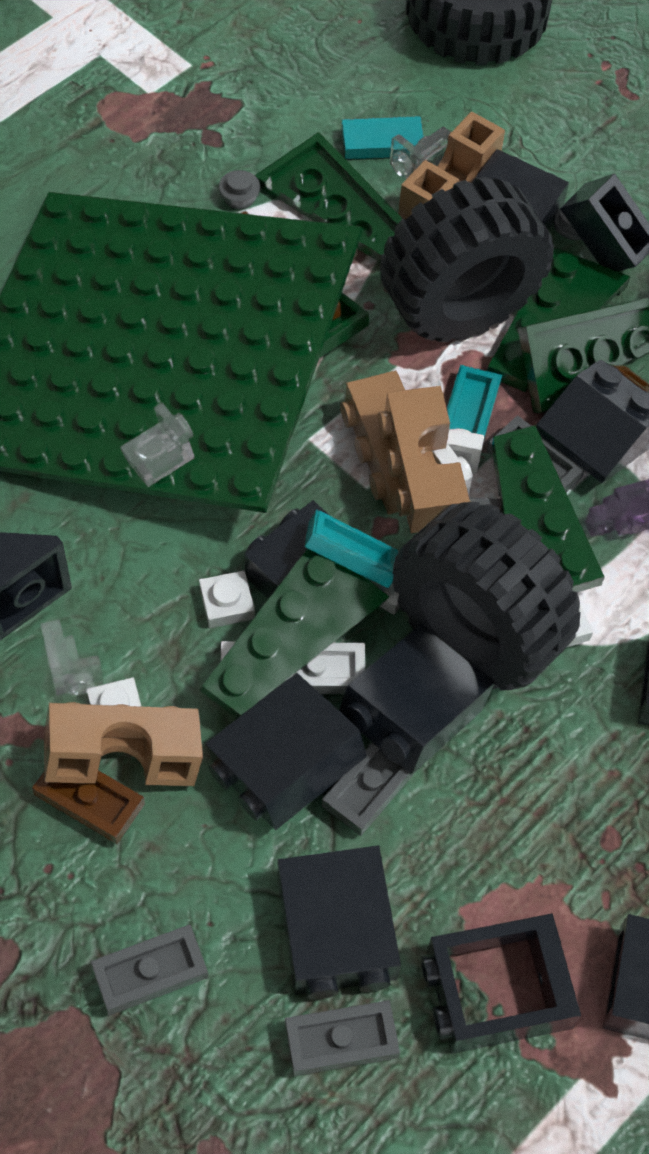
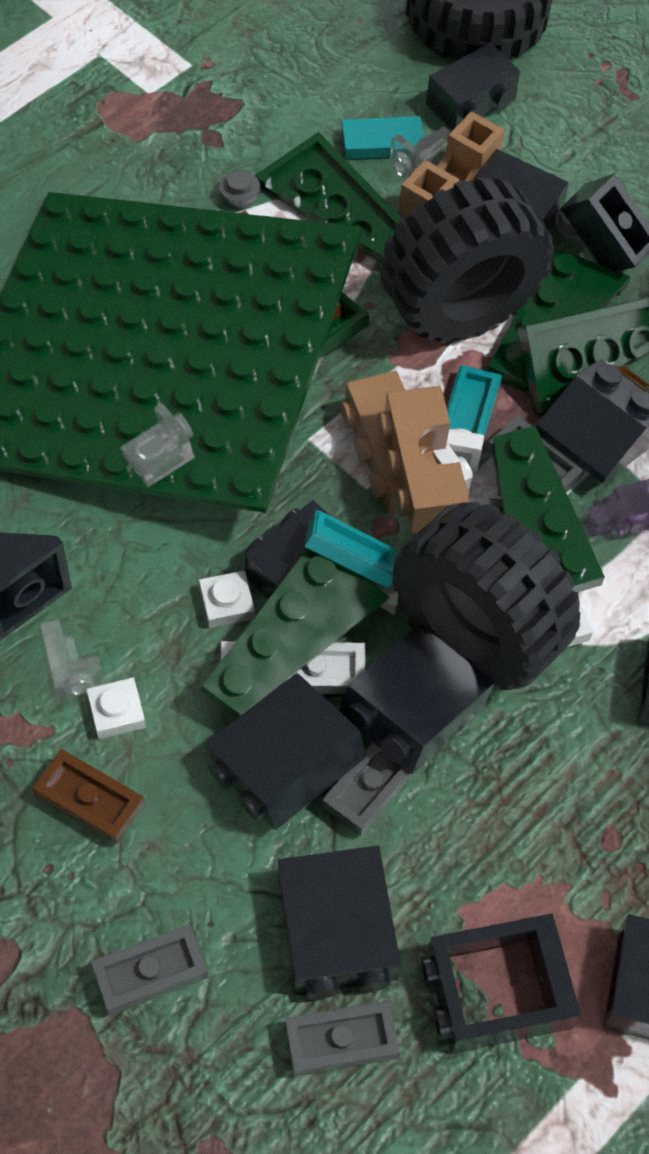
medium nougat arch [44,702,203,786] -> none
none -> black brick [426,43,520,131]

